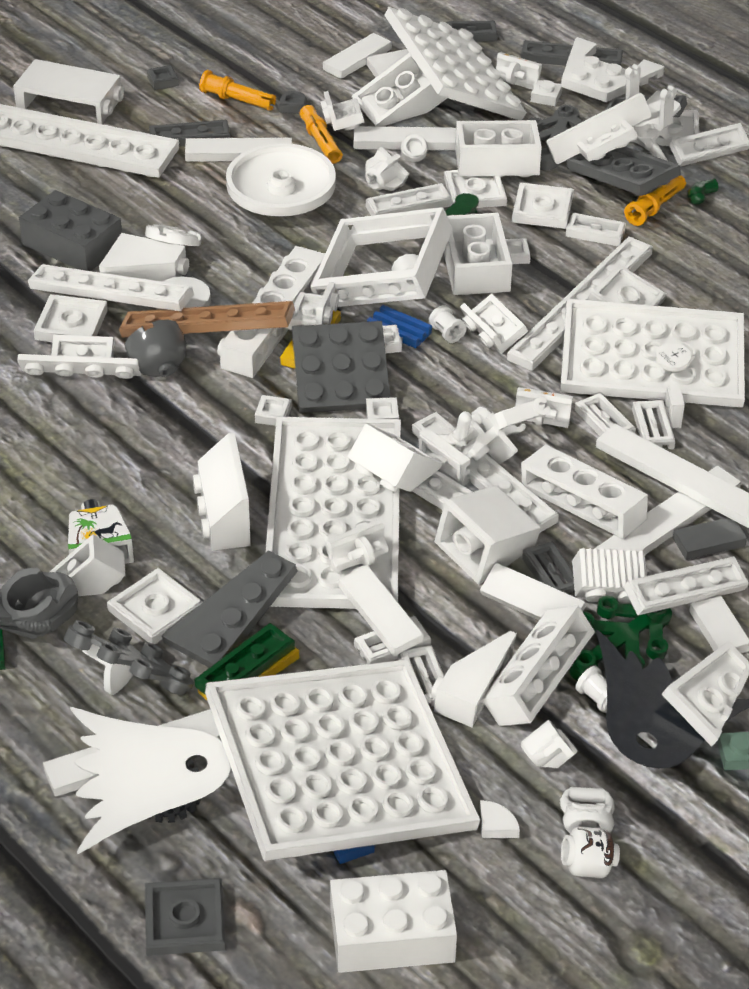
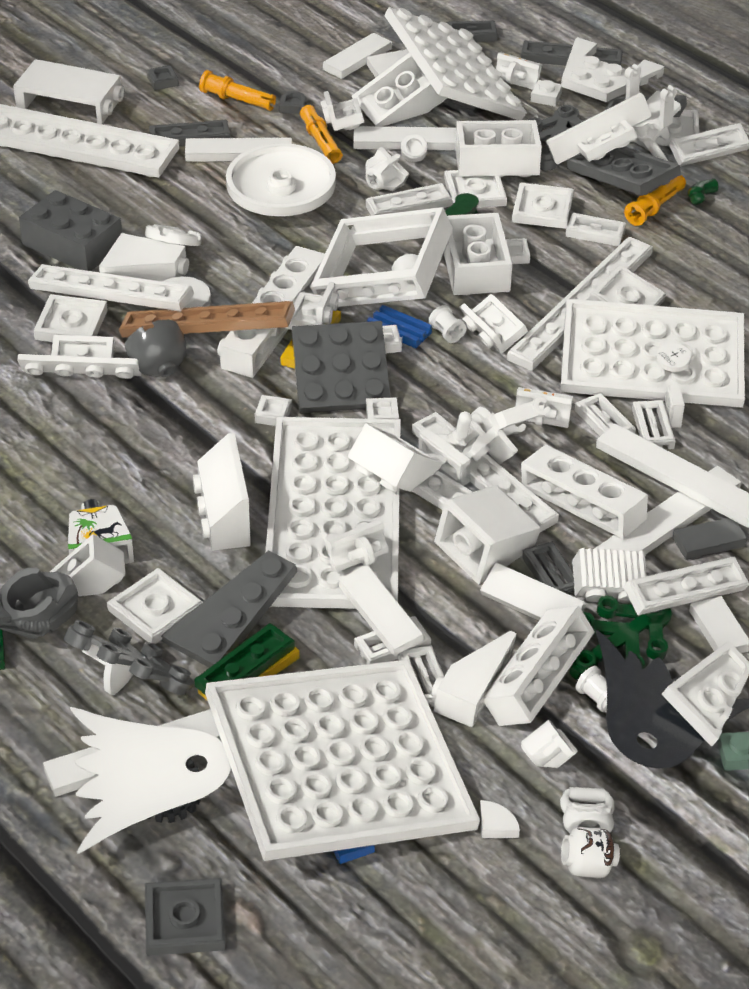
white brick [330,870,457,973] -> none

